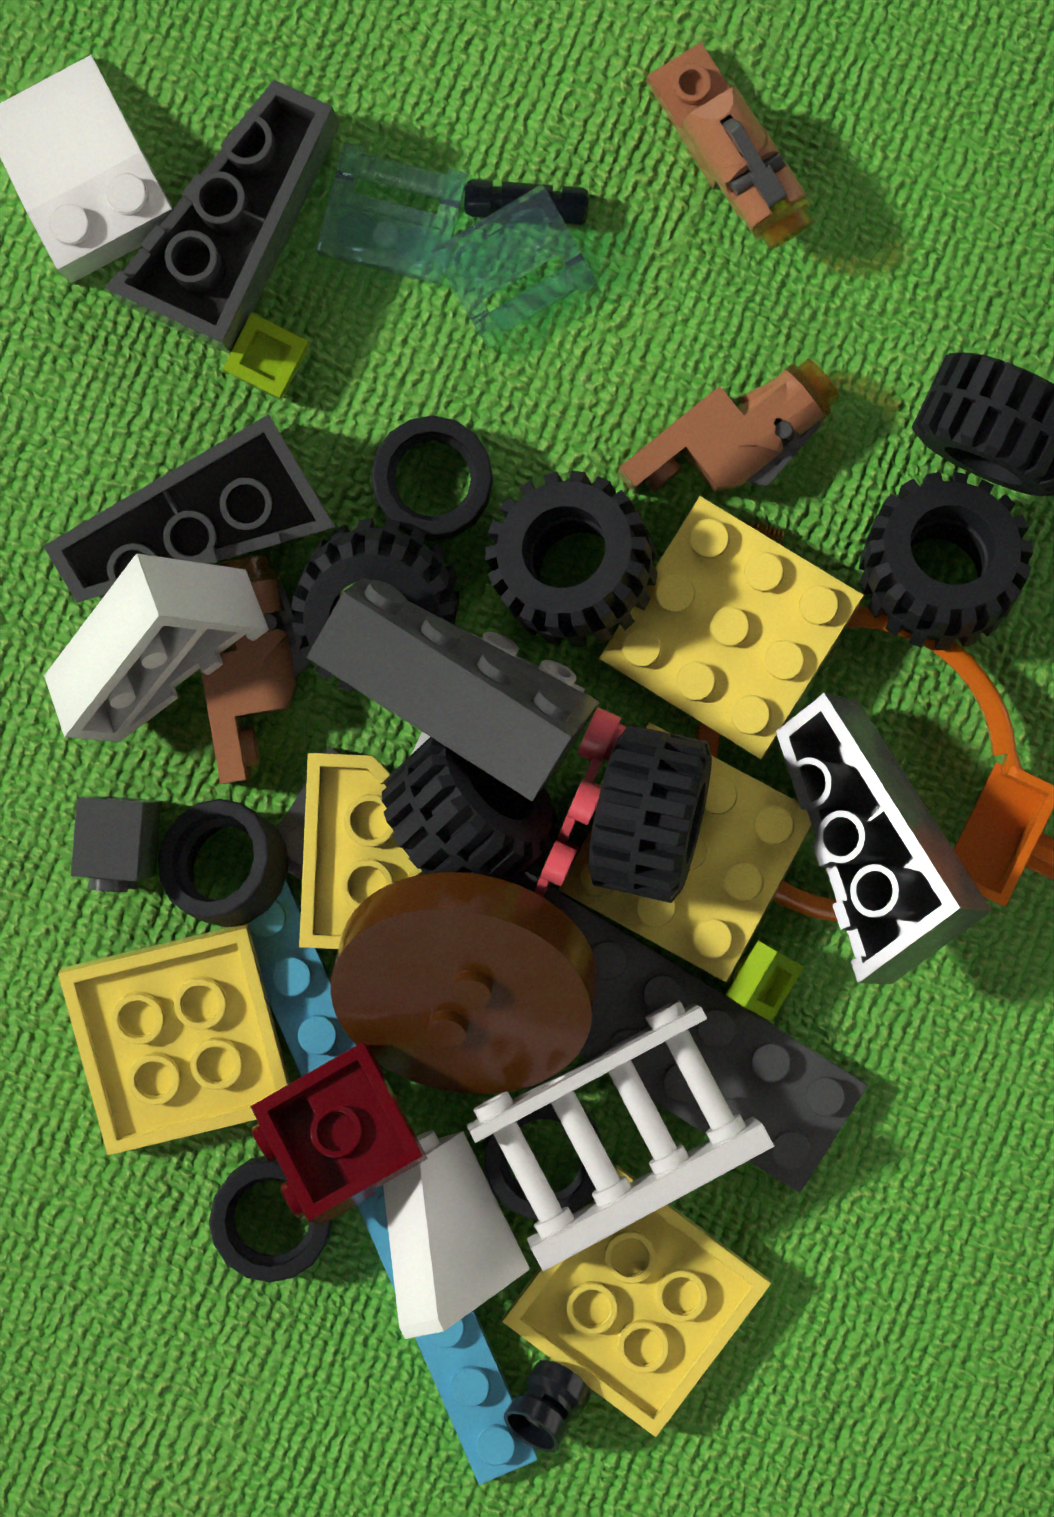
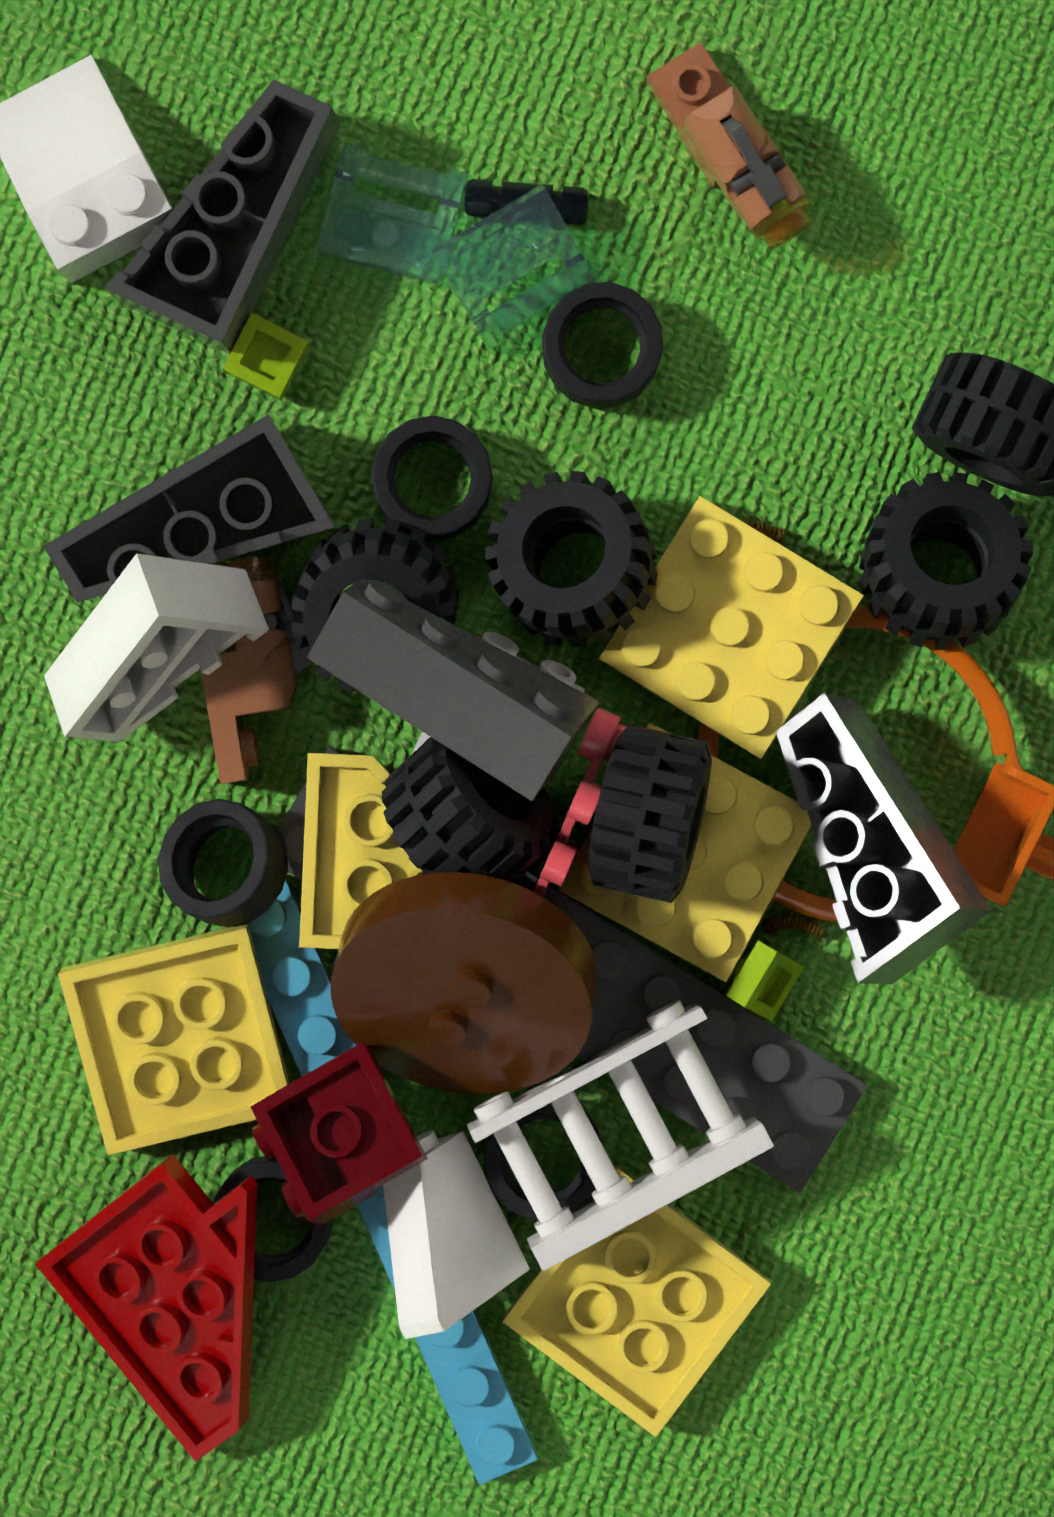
dark grey brick [71,796,162,892] -> none
black wheel [504,1360,591,1452] -> none
nougat plate [618,358,839,493] -> none
none -> red wing [35,1154,257,1462]
none -> black tyre [542,282,663,409]
none -> pearl gold leg [760,911,825,938]

